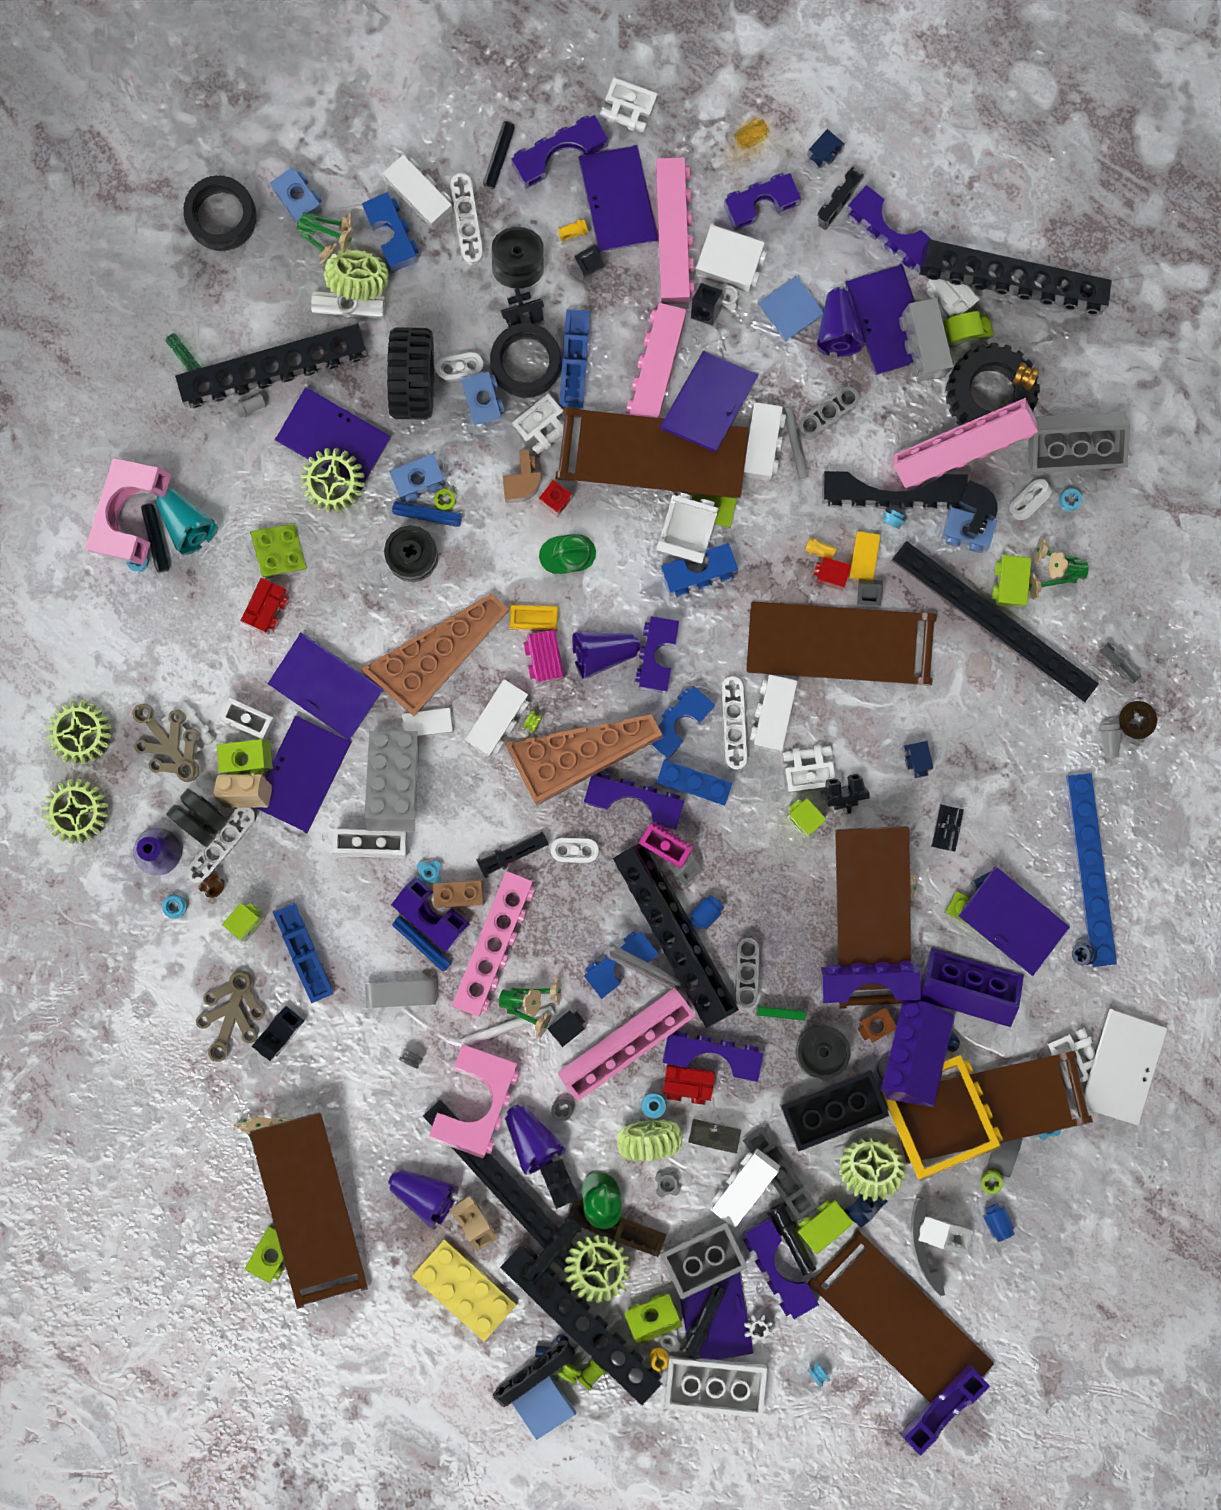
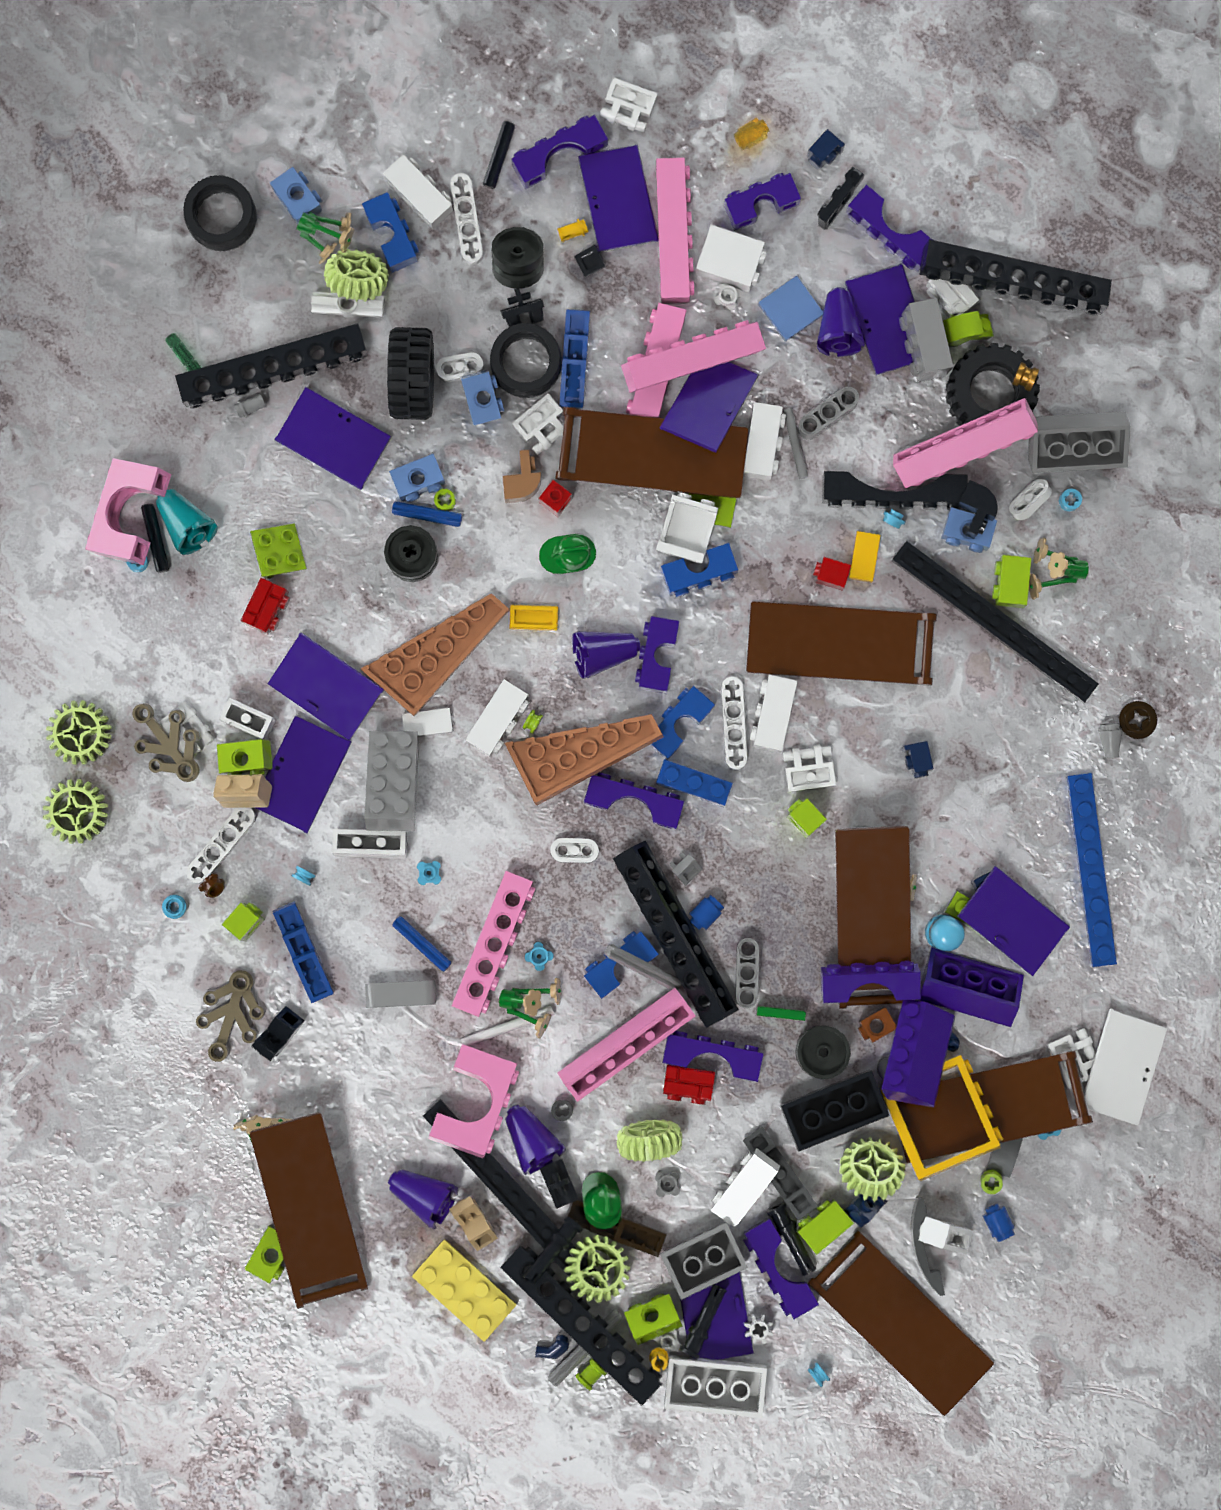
dark purple cone [133,828,182,876] -> none
pearl dark grey wheel [166,788,229,847] -> none
yellowish green gear [300,448,365,513] -> none
dark purple arch [391,877,470,952] -> none
dark grey bush [399,1049,423,1069] -> none
medium nougat brick [433,880,484,909] -> none
black pin [476,831,549,879] -> none
black beam [493,1340,575,1407] -> none
medium blue tile [512,1375,577,1440] -> none
dark pink brick [523,630,565,684] -> none
black brick [547,1010,585,1047] -> none
lime bush [557,1363,582,1384] -> none
dark pink brick [639,822,695,868] -> none
medium azure brick [641,1093,666,1118] -> none
clear smoke slope [688,1119,742,1154] -> none
black brick [691,283,723,326] -> none
yellow pin [804,537,836,559] -> none
black hips [821,774,870,815] -> none
black plate [857,579,883,606] -> none
dark purple arch [900,1364,990,1456] -> none
black hips [931,804,964,852] -> none
dark blue bush [1072,943,1097,966] -> none
dark grey axle [1099,641,1141,684] -> none
none -> medium azure bush [291,866,316,886]
none -> medium azure plate [525,942,554,971]
none -> bright pink brick [621,320,766,393]
none -> medium azure helmet [925,915,965,951]

